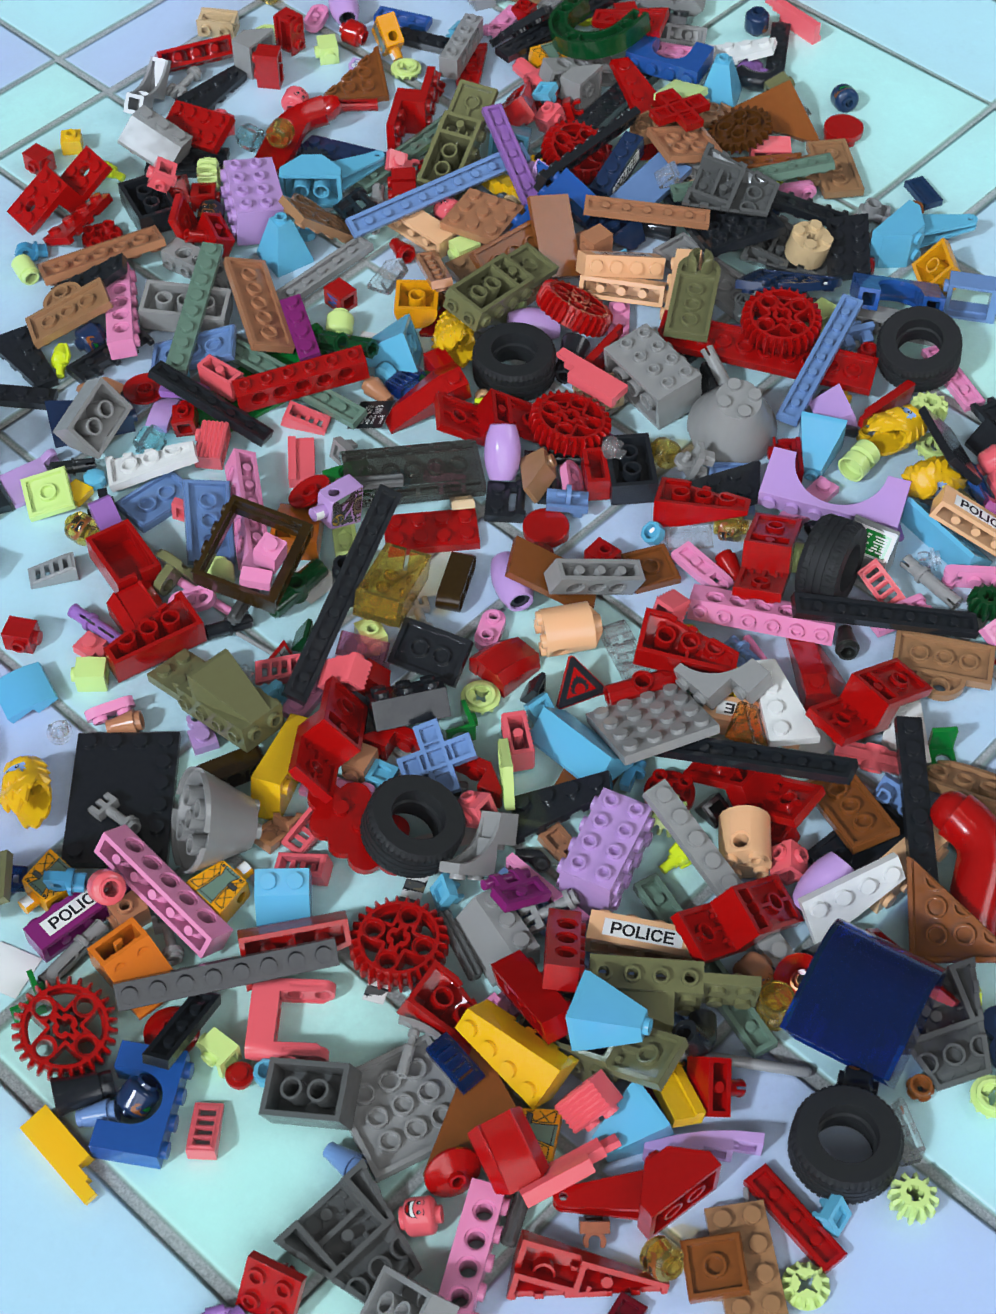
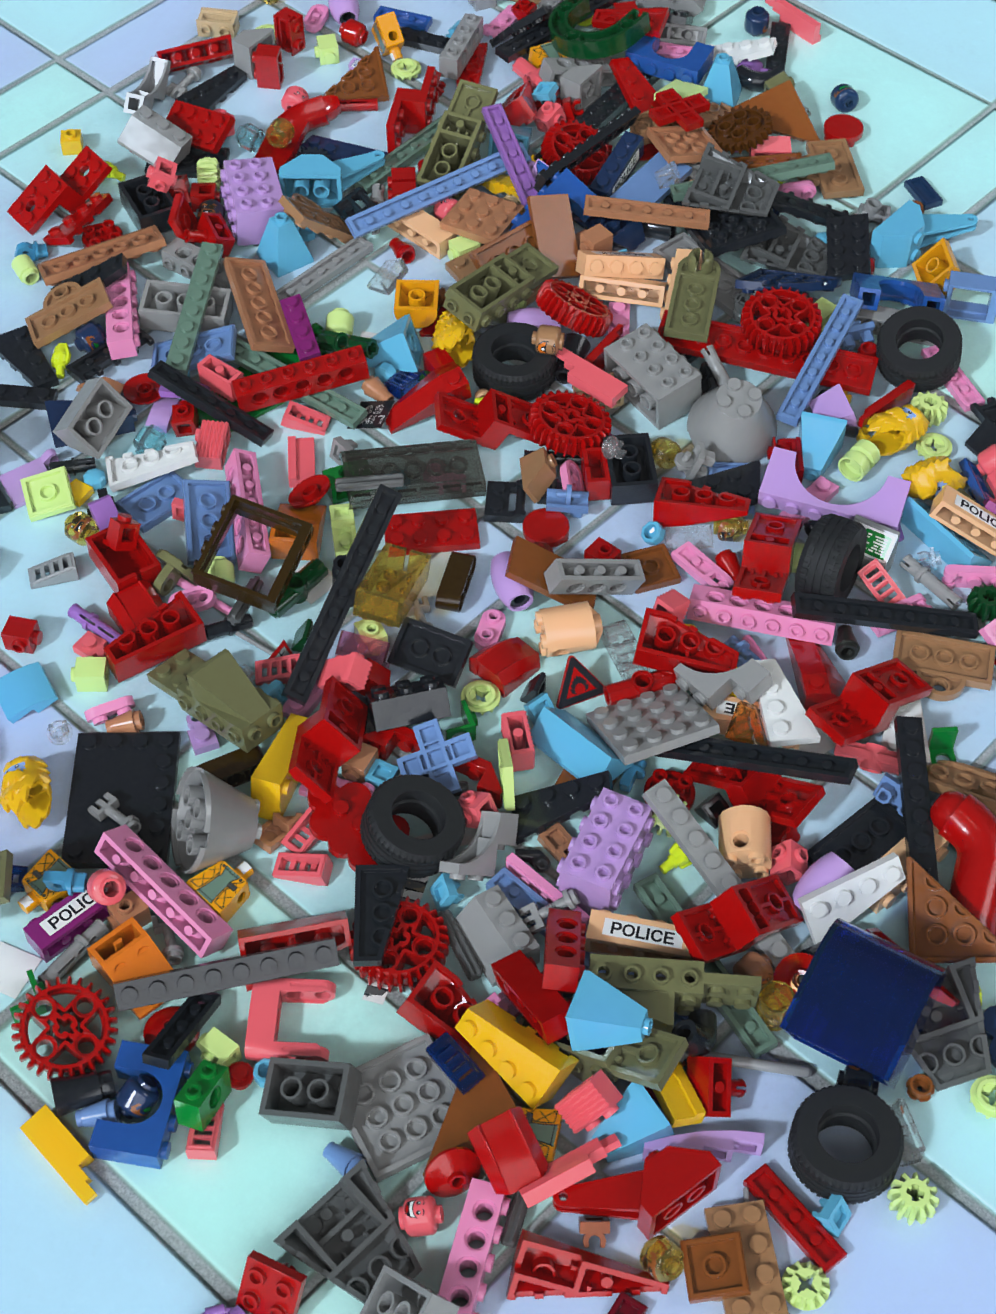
red brick [22,143,57,175] -> none
bright pink piece [239,566,273,591] -> none
bright pink brick [253,531,287,575] -> none
medium azure slope [254,868,312,927] -> none
lavender torso [309,474,363,529] -> none
red brick [323,277,357,311] -> none
coral plate [385,148,420,175] -> none
light grey piece [396,1015,447,1079] -> none
nougat plate [415,250,453,292] -> none
tan tile [449,495,475,510] -> none
magenta plate [480,868,552,913] -> none
lavender piece [484,424,521,481] -> none
tan brick [785,219,834,270] -> none
dark orange tile [804,773,900,854] -> none
black tile [918,405,983,486] -> none
none -> red brick [103,513,141,551]
none -> green brick [174,1059,232,1132]
none -> black wing [353,864,410,967]
none -> medium nougat head [531,324,565,355]

